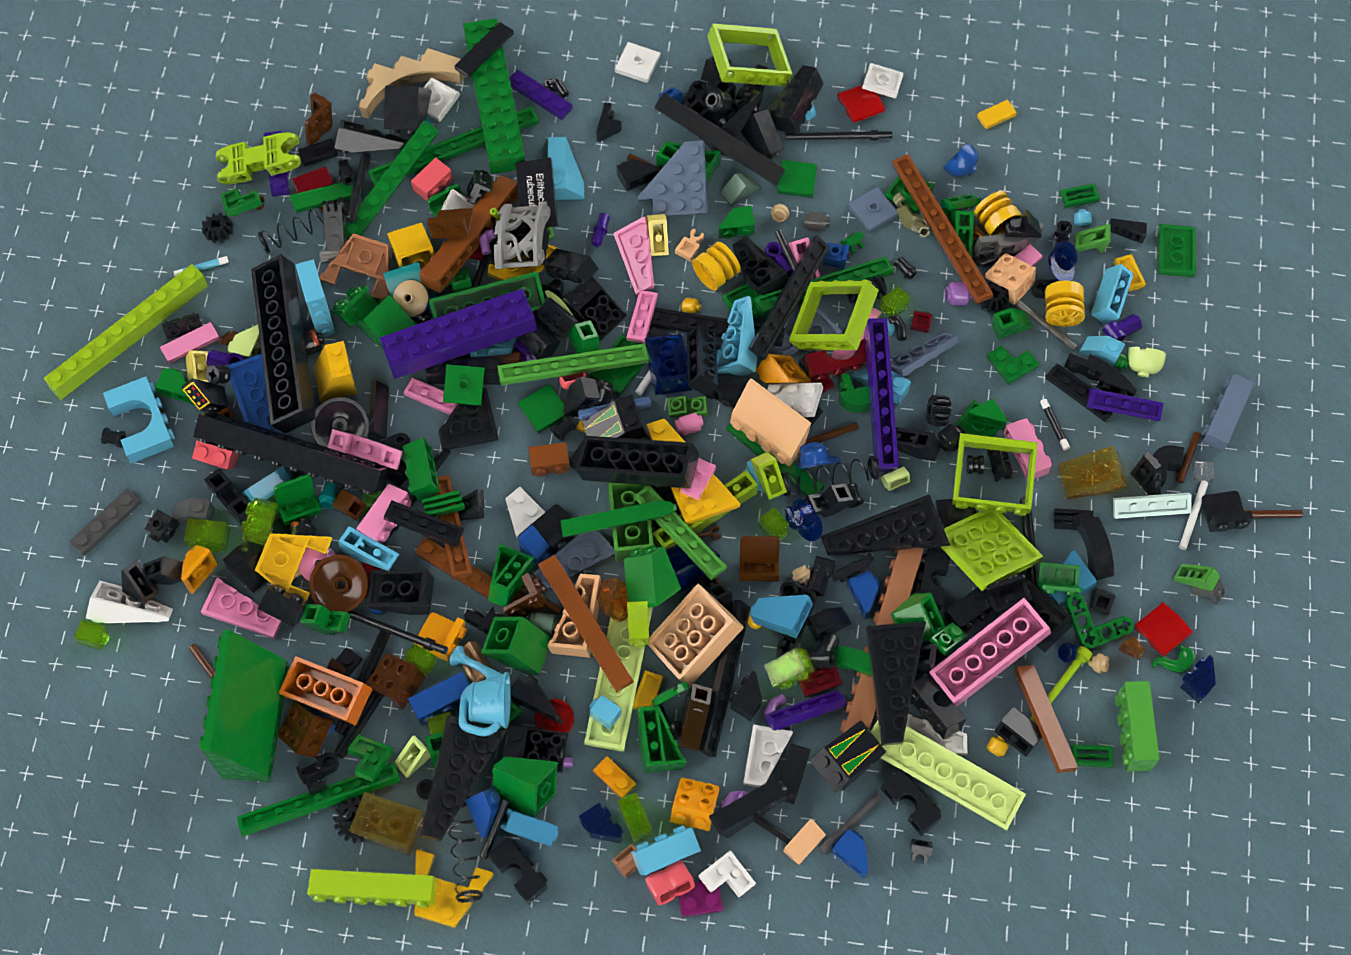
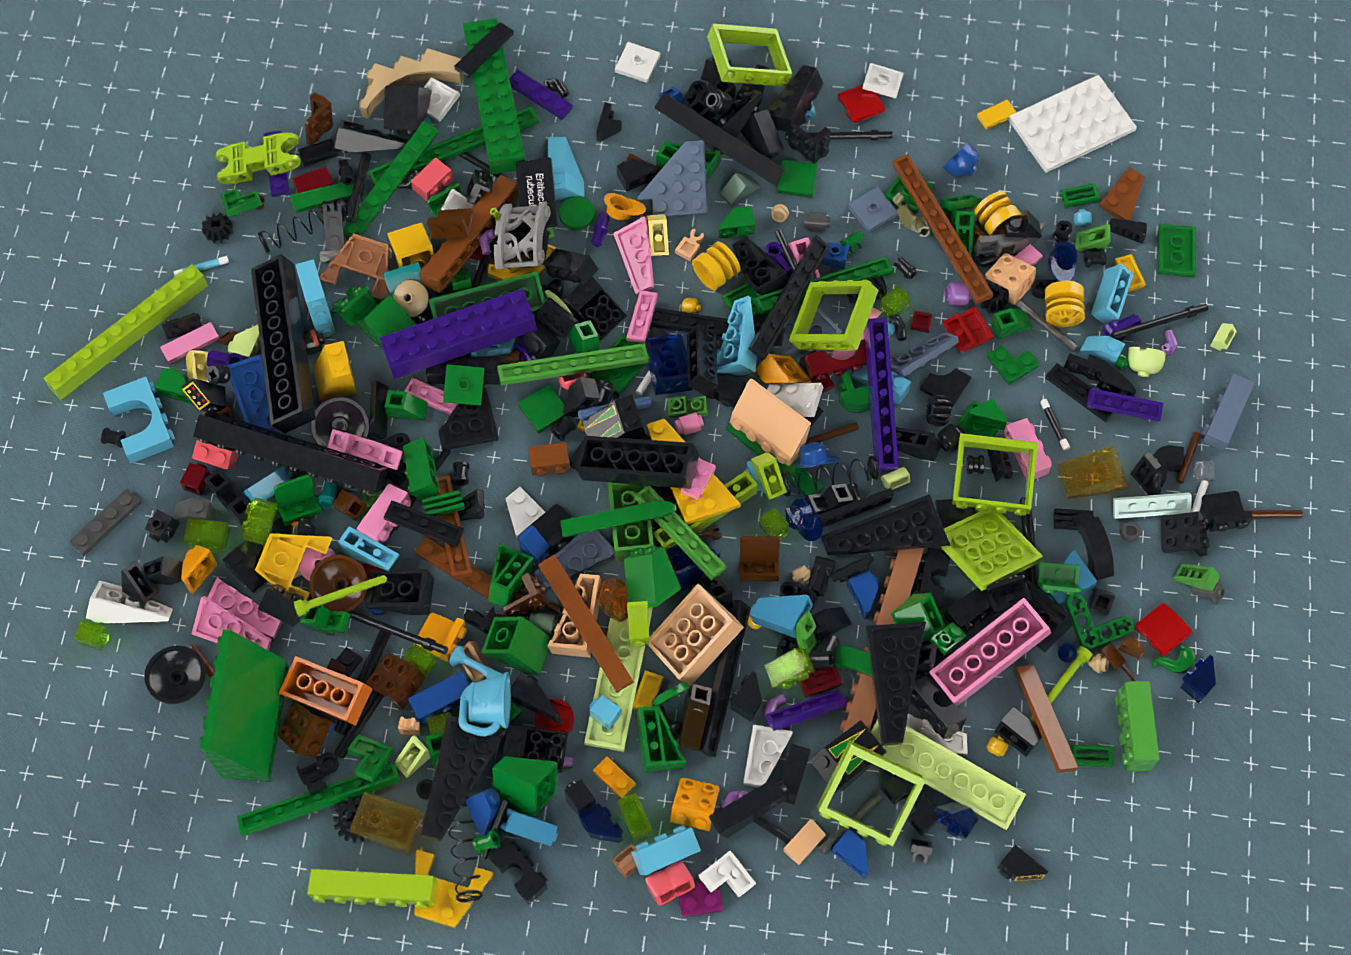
none -> black dish [144,646,206,704]
none -> dark red brick [180,463,210,496]
none -> bright pink wing [192,596,272,651]
none -> lime piece [293,575,387,617]
none -> green slope [385,390,428,421]
none -> black arm [397,170,419,189]
none -> light nougat plate [398,717,421,736]
none -> black bush [452,461,470,486]
none -> black bar [459,152,502,178]
none -> green bush [473,830,500,854]
none -> green tile [559,196,595,230]
none -> black slope [564,779,596,816]
none -> light orange piece [604,193,646,221]
none -> black bracket [788,122,831,164]
none -> bright green slope [796,611,817,655]
none -> lime window [817,740,926,846]
none -> black tile [819,488,894,527]
none -> black tile [920,368,972,408]
none -> clear blue slope [934,802,979,839]
none -> red slope [942,306,994,353]
none -> black slope [997,845,1048,881]
none -> white plate [1008,75,1137,173]
none -> black bush [1084,249,1106,267]
none -> dark orange wing [1099,167,1145,221]
none -> reddish brown piece [1101,642,1137,681]
none -> black bar [1111,304,1208,339]
none -> dark grey tile [1120,522,1141,542]
none -> medium lavender arm [1161,330,1178,355]
none -> black bracket [1161,511,1210,556]
none -> yellowish green piece [1210,323,1237,351]

